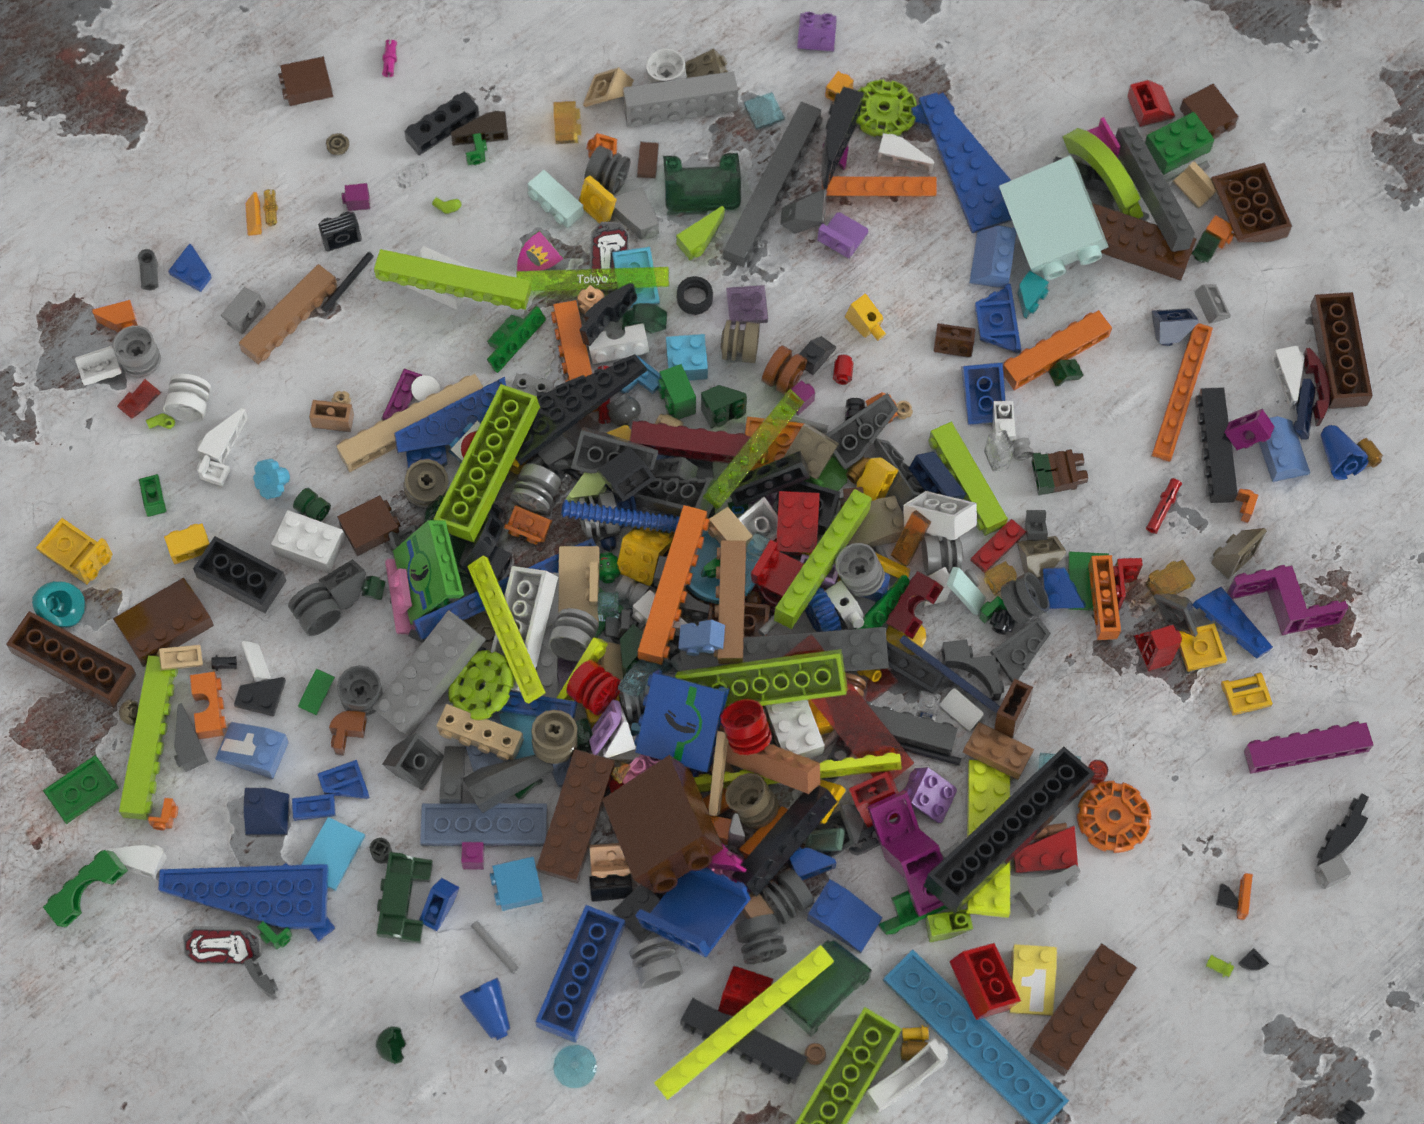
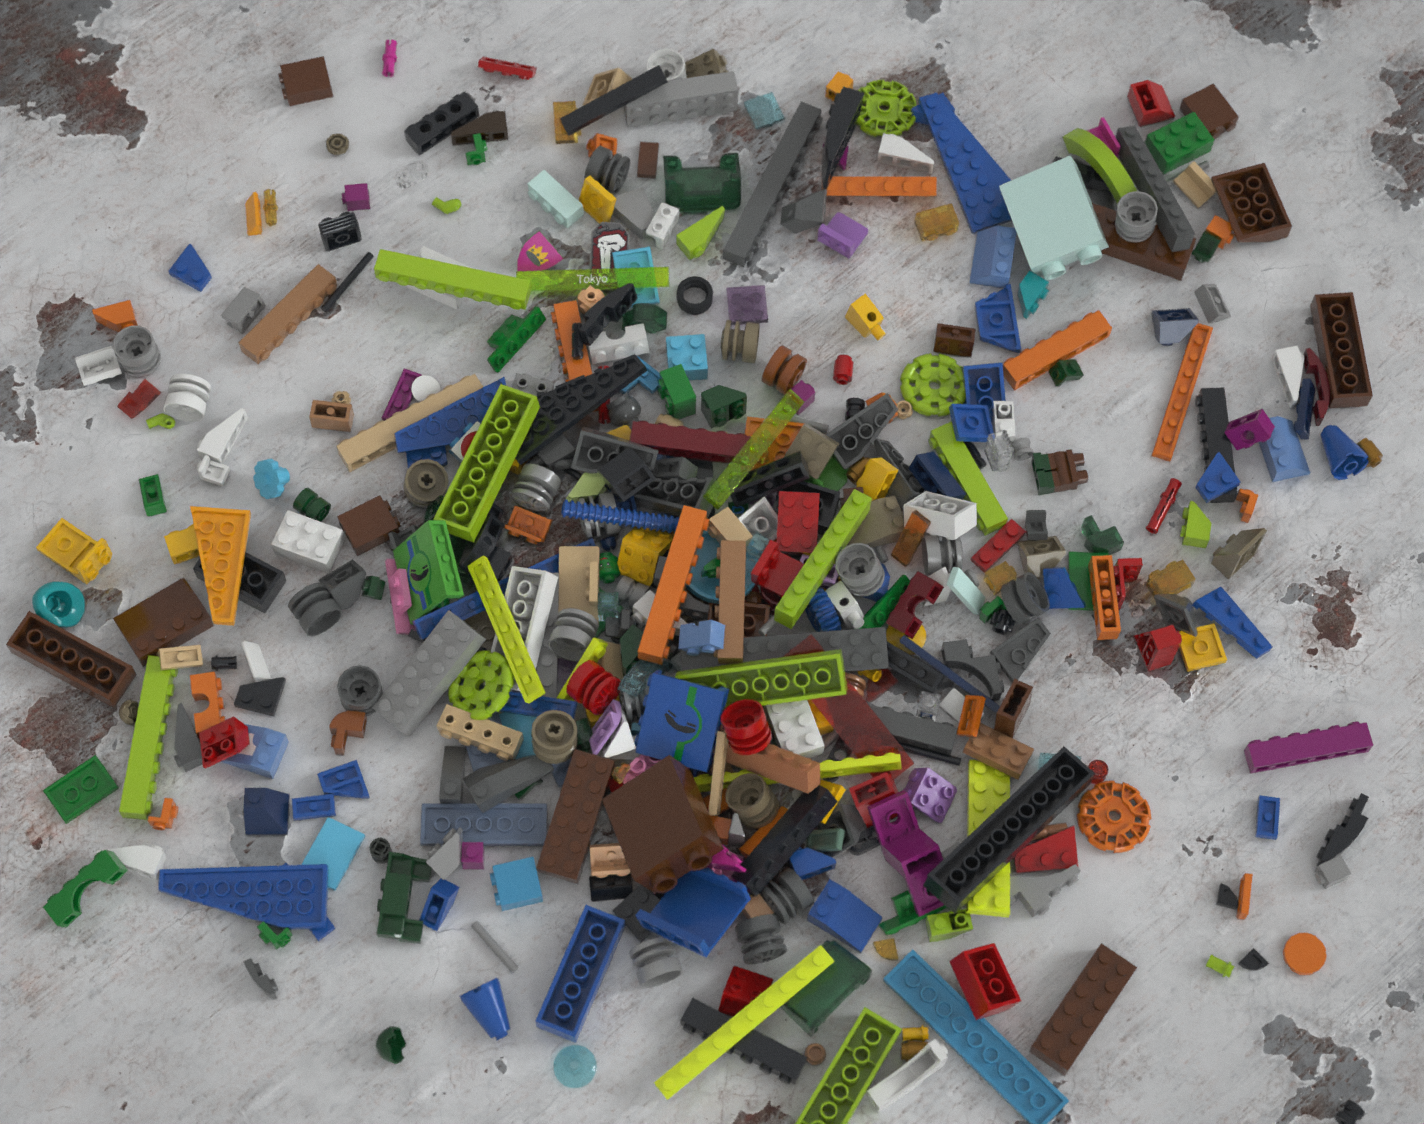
dark grey piece [138,249,159,291] -> none
shield [183,926,262,965] -> none
green slope [298,669,335,715] -> none
dark grey slope [382,732,444,790] -> none
medium lavender bracket [797,12,837,51] -> none
black slope [799,336,837,375] -> none
yellow tile [875,552,910,578] -> none
light yellow slope [1010,944,1057,1016] -> none
yellow plate [1221,672,1273,716] -> none
magenta bracket [1227,565,1348,635] -> none
none -> light orange wing [190,506,251,626]
none -> red slope [199,716,250,769]
none -> light grey slope [426,827,463,880]
none -> red plate [478,56,537,80]
none -> black tile [560,65,668,136]
none -> black axle [572,323,583,360]
none -> white bracket [646,203,679,250]
none -> clear yellow tile [873,938,898,961]
none -> lime plate [900,353,969,417]
none -> clear yellow brick [914,203,959,241]
none -> blue plate [949,404,995,443]
none -> orange tile [957,695,986,737]
none -> black axle [963,441,987,470]
none -> clear green brick [1081,515,1124,555]
none -> light grey wheel [1115,191,1158,242]
none -> lime slope [1180,501,1211,549]
none -> blue wing [1195,452,1241,503]
none -> blue plate [1255,795,1280,840]
none -> orange tile [1283,933,1326,975]

